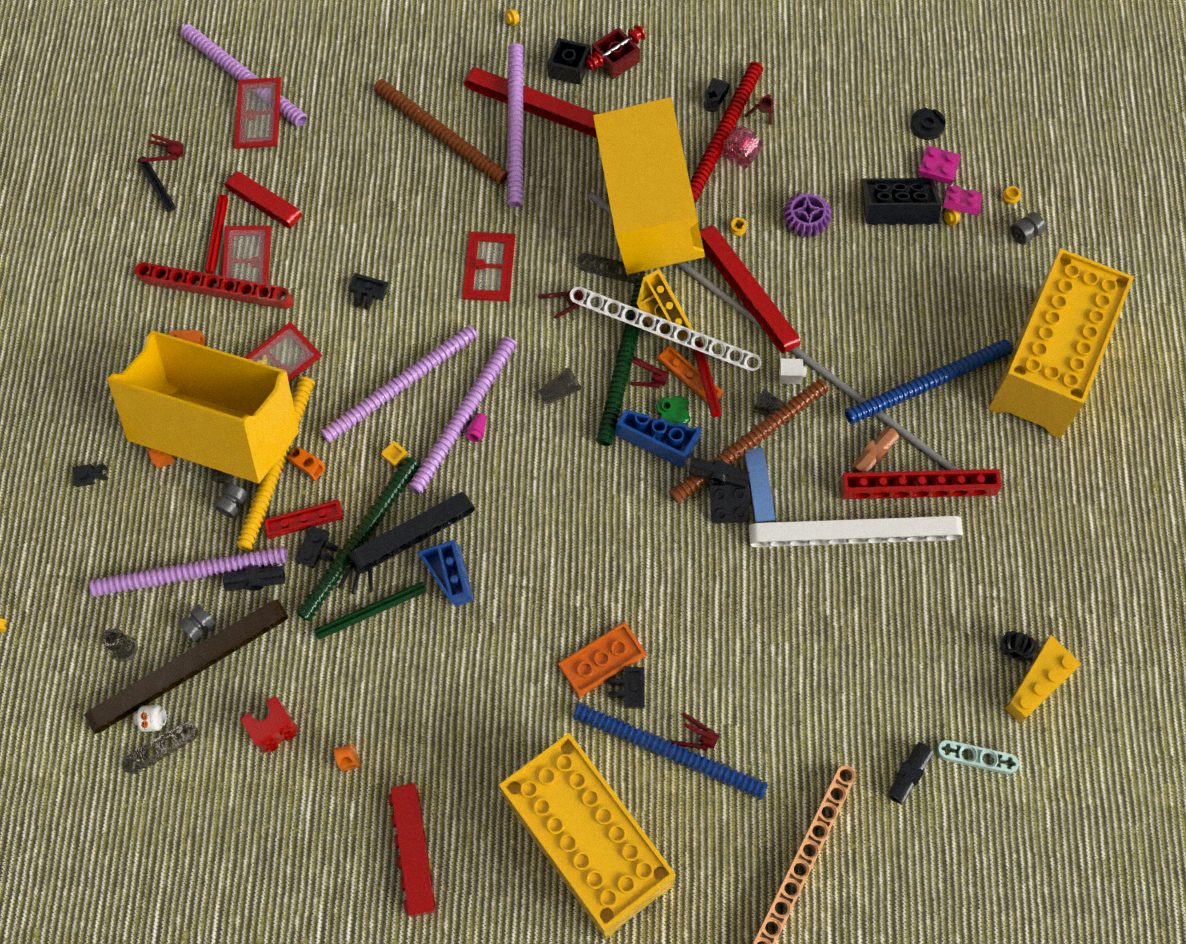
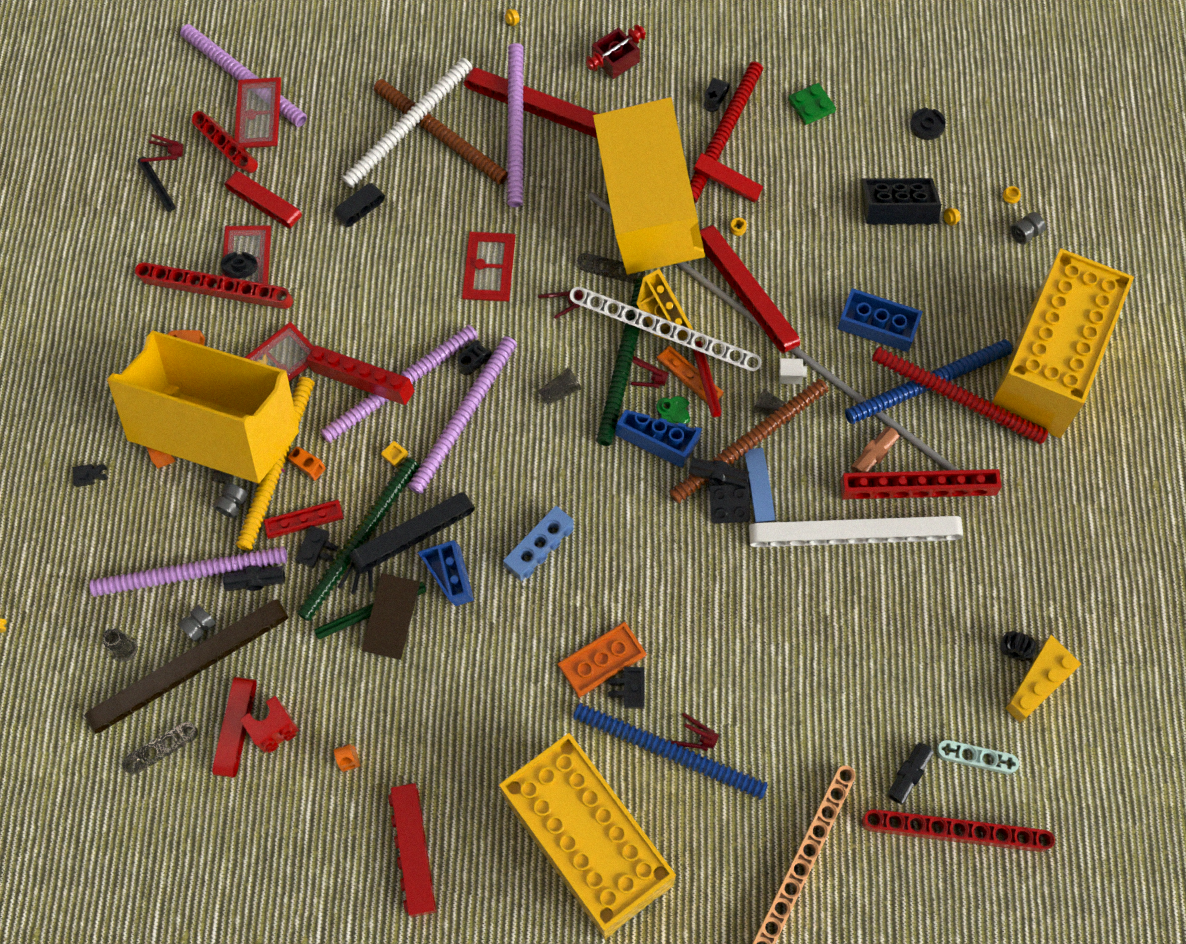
white head [134,705,167,732] -> none
red axle [204,194,228,274] -> none
black hinge [348,273,389,310] -> none
dark pink cone [466,413,487,442] -> none
black brick [547,38,591,85] -> none
clear pink brick [722,126,763,168] -> none
dark red plant [745,94,773,125] -> none
medium lavender gear [783,191,832,238] -> none
dark pink plate [918,145,961,185] -> none
dark pink plate [943,185,982,216] -> none
none -> red beam [192,111,258,173]
none -> red beam [212,677,257,778]
none -> black tile [220,252,258,279]
none -> red brick [306,345,415,405]
none -> black beam [334,183,385,227]
none -> white piece [342,58,473,188]
none -> dark brown tile [362,573,420,660]
none -> black piece [457,340,492,375]
none -> medium blue brick [503,506,574,582]
none -> red tile [693,153,764,203]
none -> green plate [788,83,836,125]
none -> blue brick [838,288,923,352]
none -> red beam [862,809,1055,852]
none -> red piece [872,346,1048,445]

